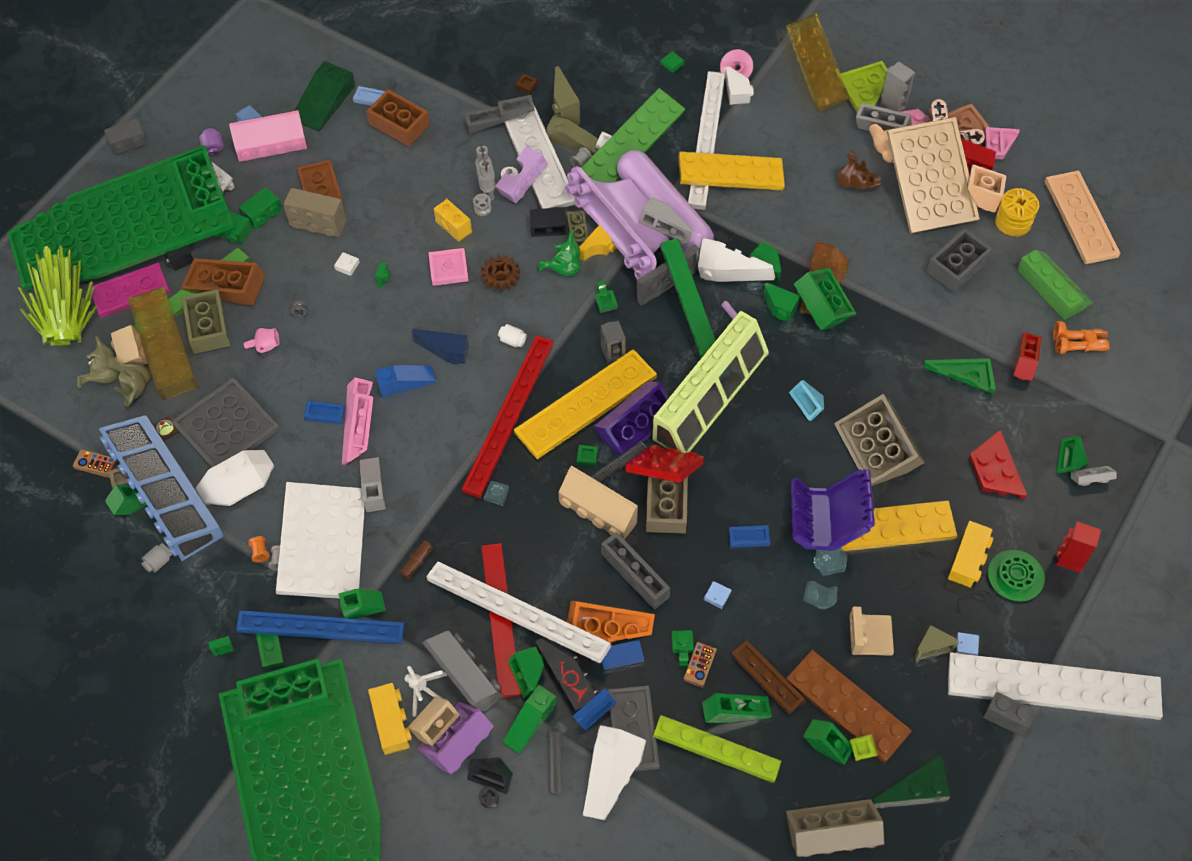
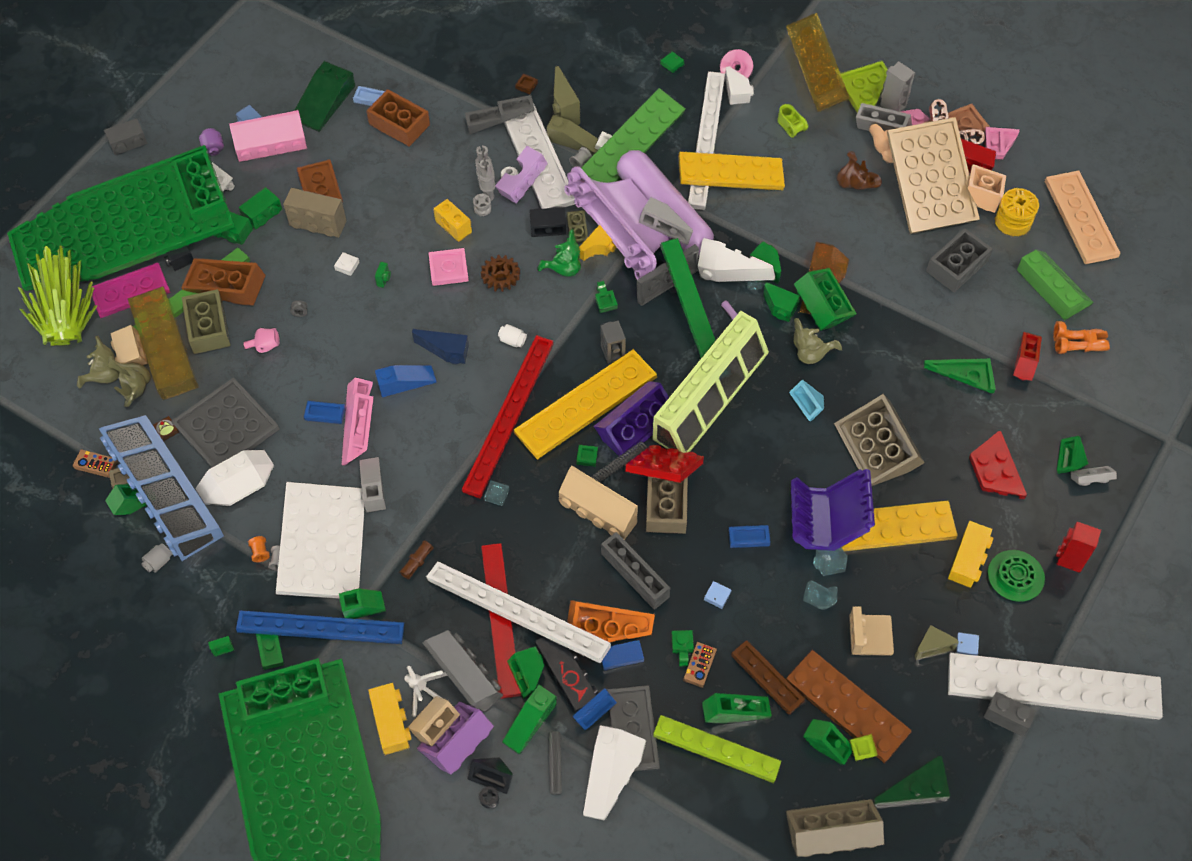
none -> lime piece [777,104,808,138]
none -> olive piece [794,318,842,364]

